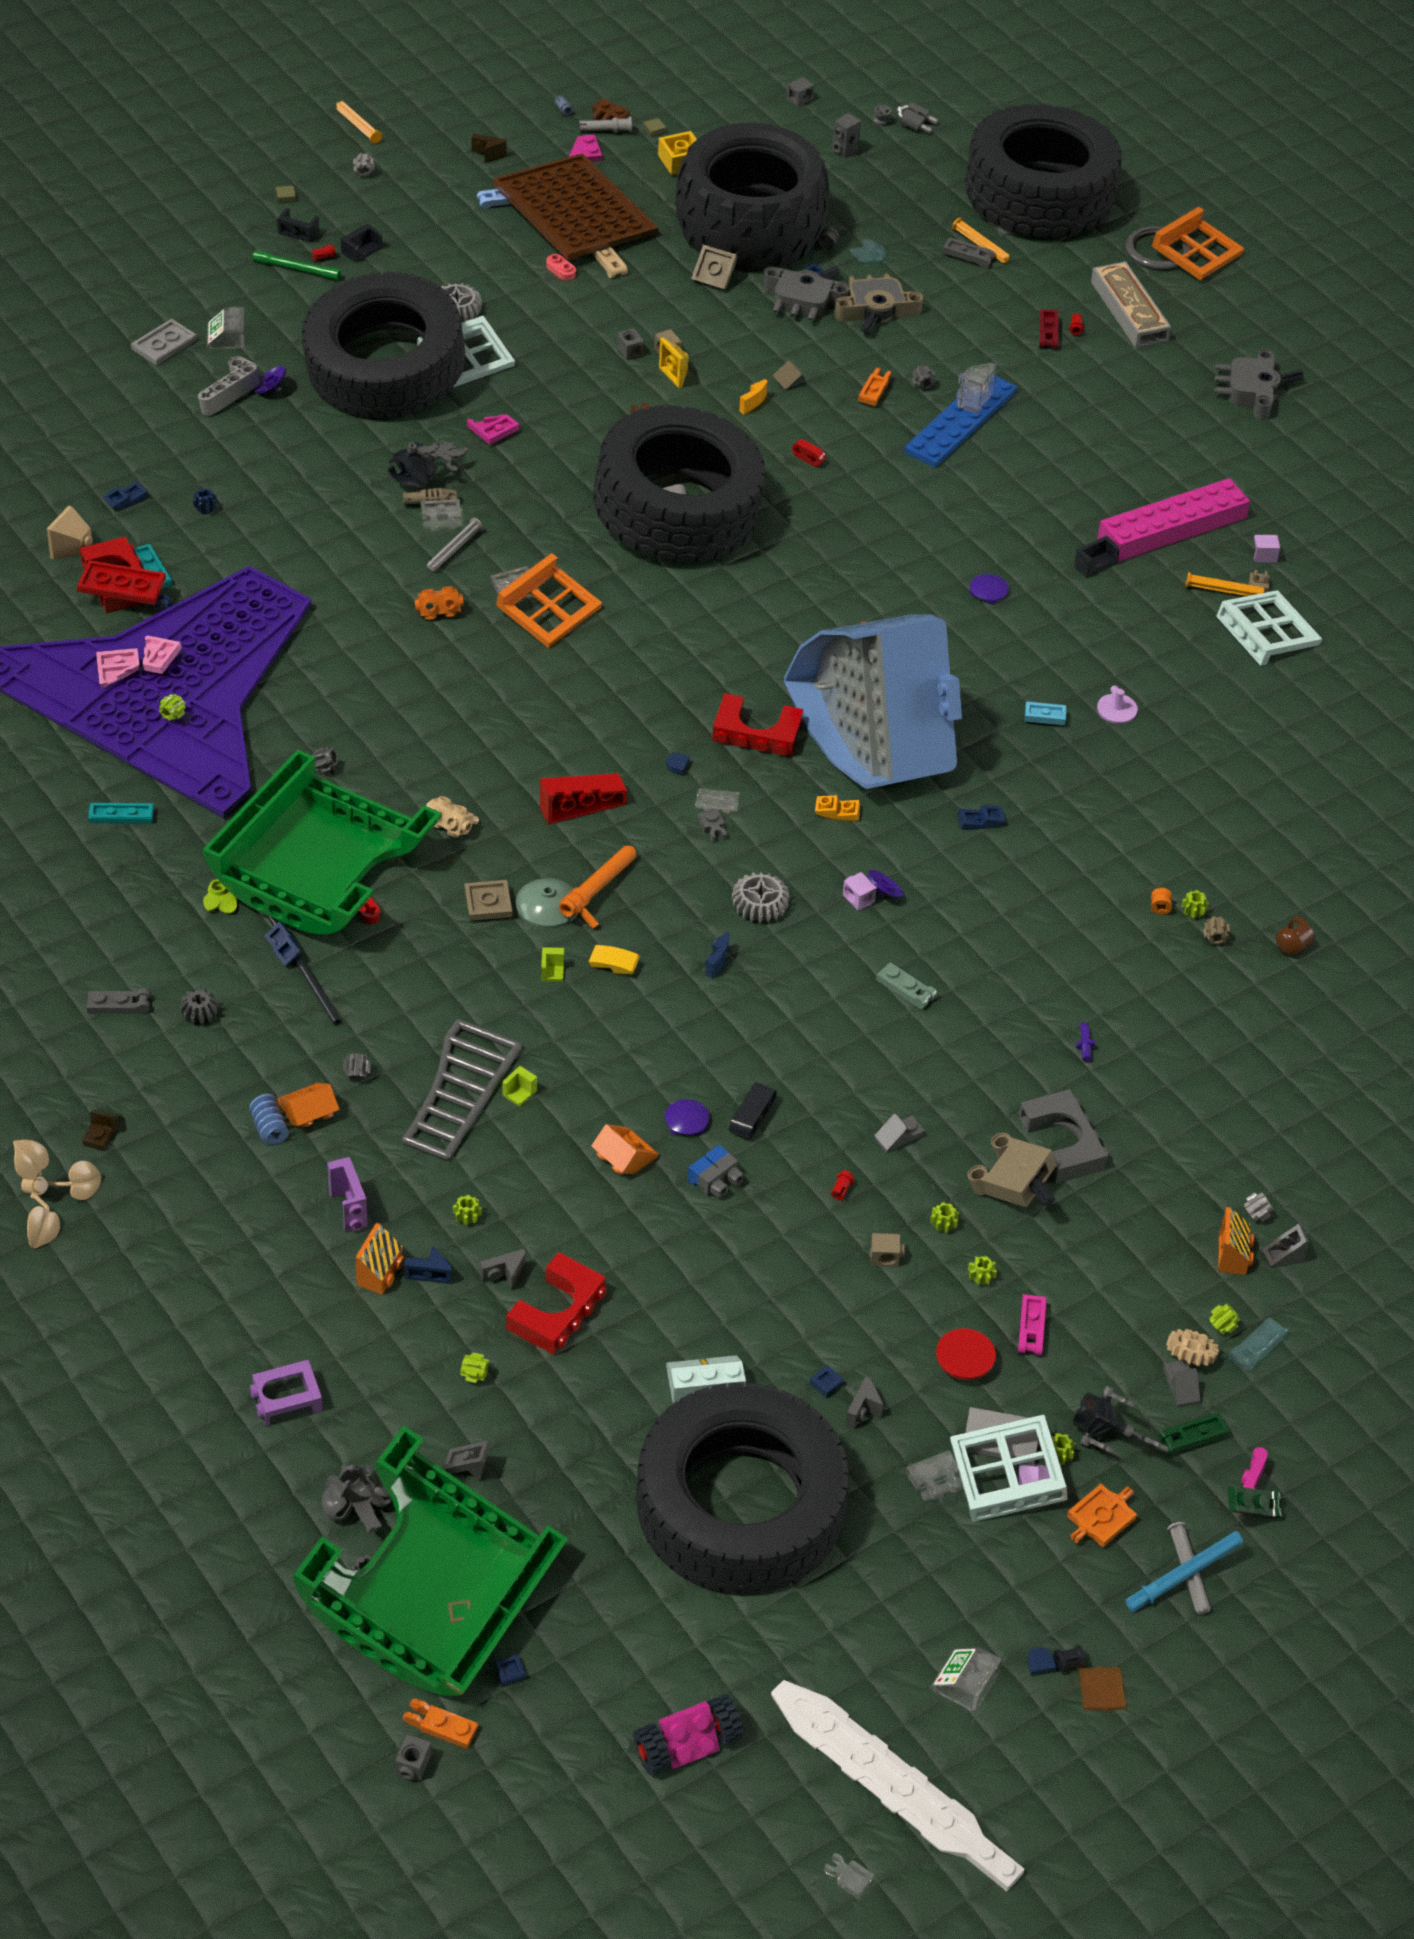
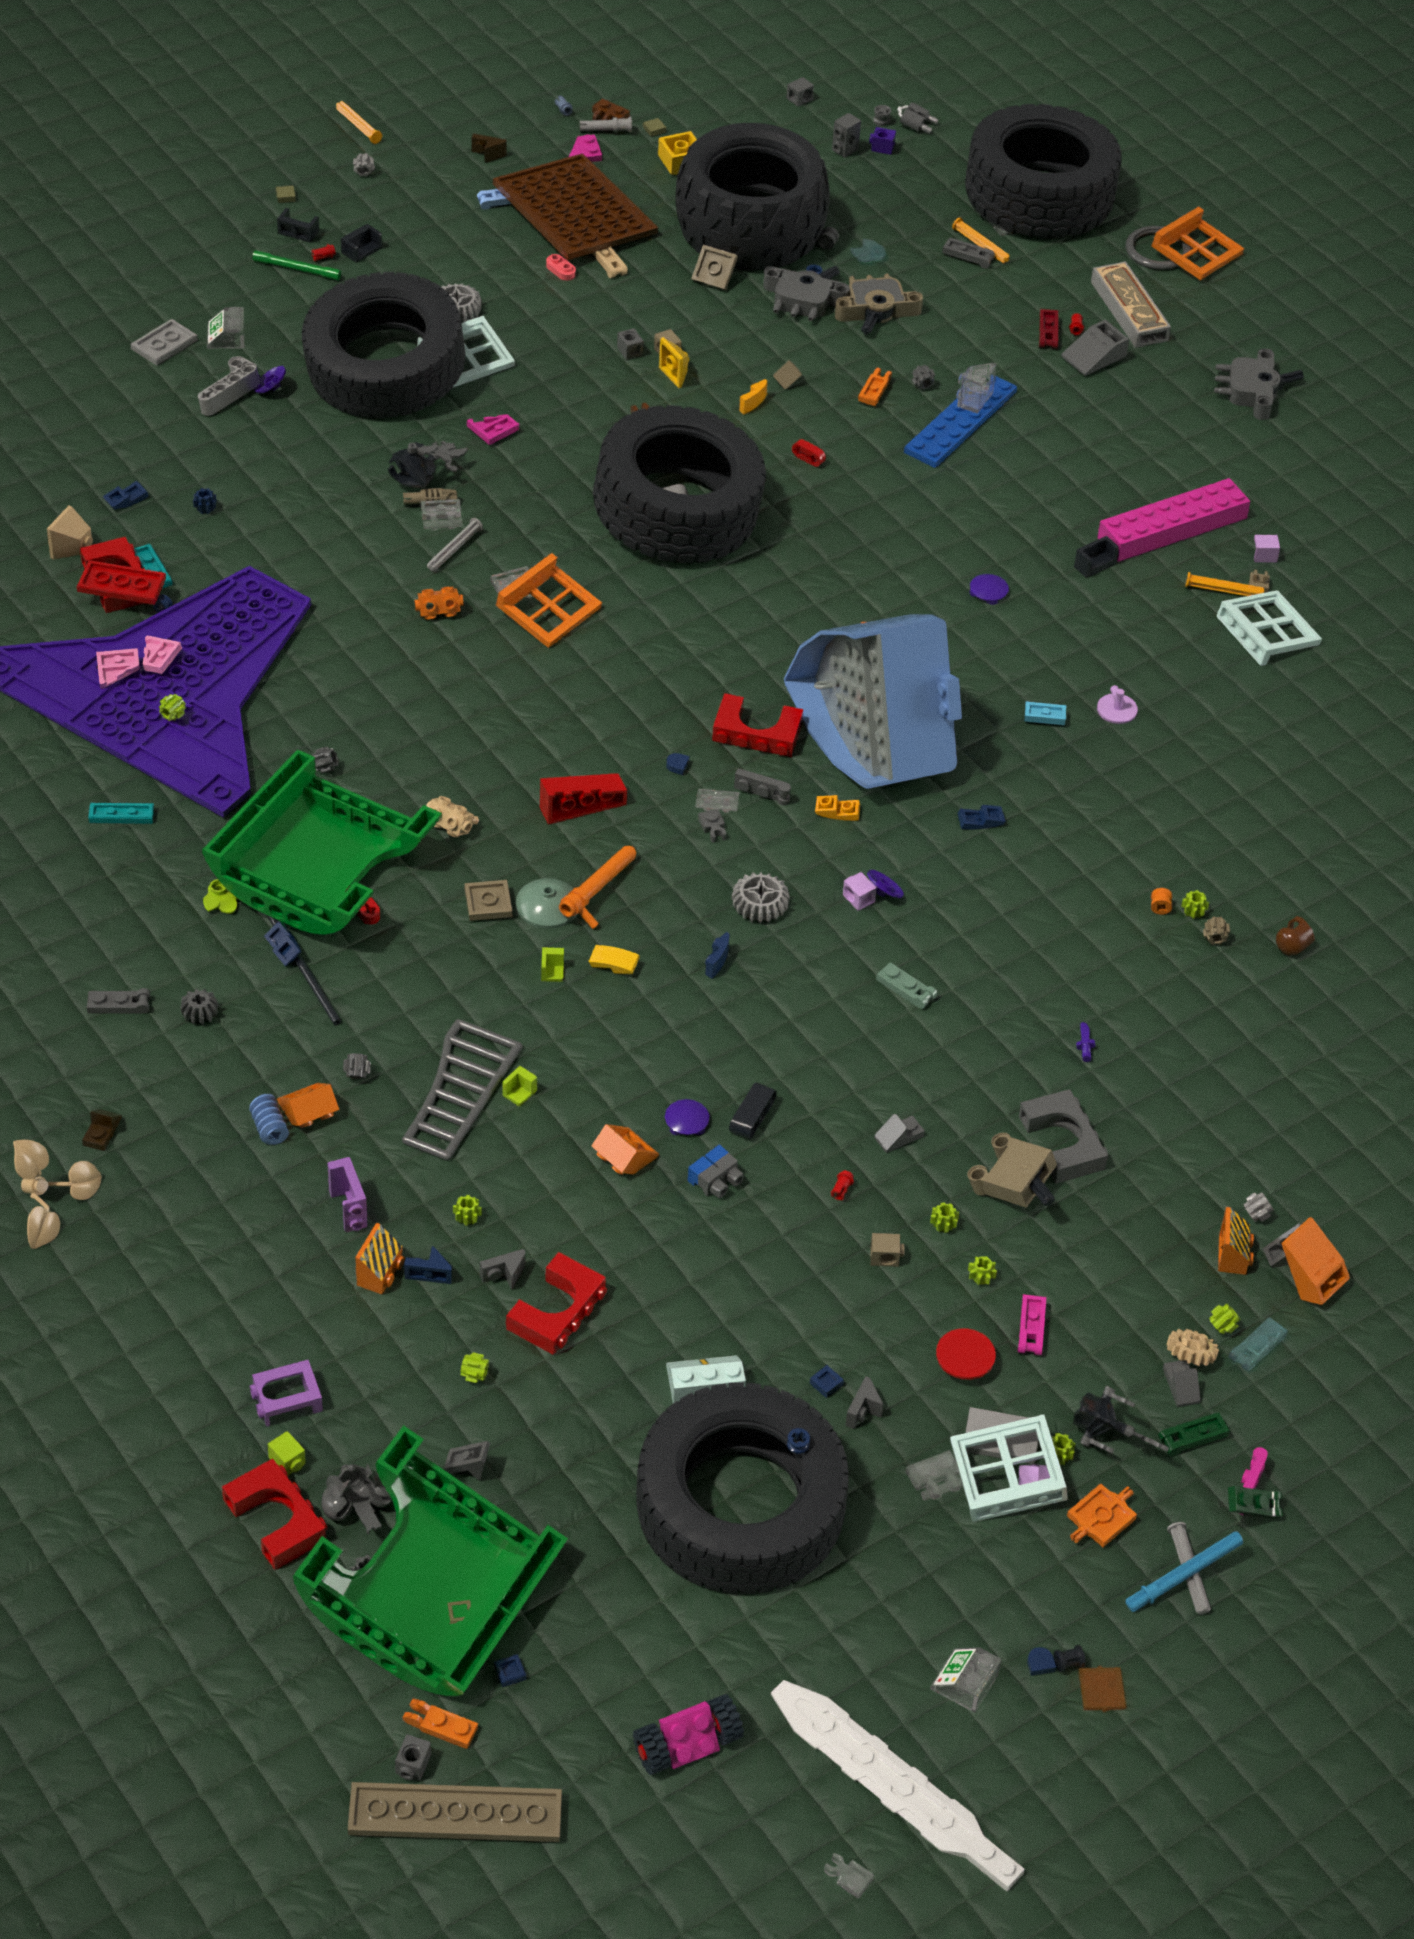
none -> red arch [222,1458,327,1570]
none -> lime brick [267,1431,306,1475]
none -> dark tan plate [348,1782,562,1842]
none -> dark grey plate [734,768,791,805]
none -> dark blue bush [787,1428,810,1454]
none -> dark purple brick [869,127,896,155]
none -> dark grey slope [1061,320,1129,376]
none -> orange slope [1281,1217,1350,1305]

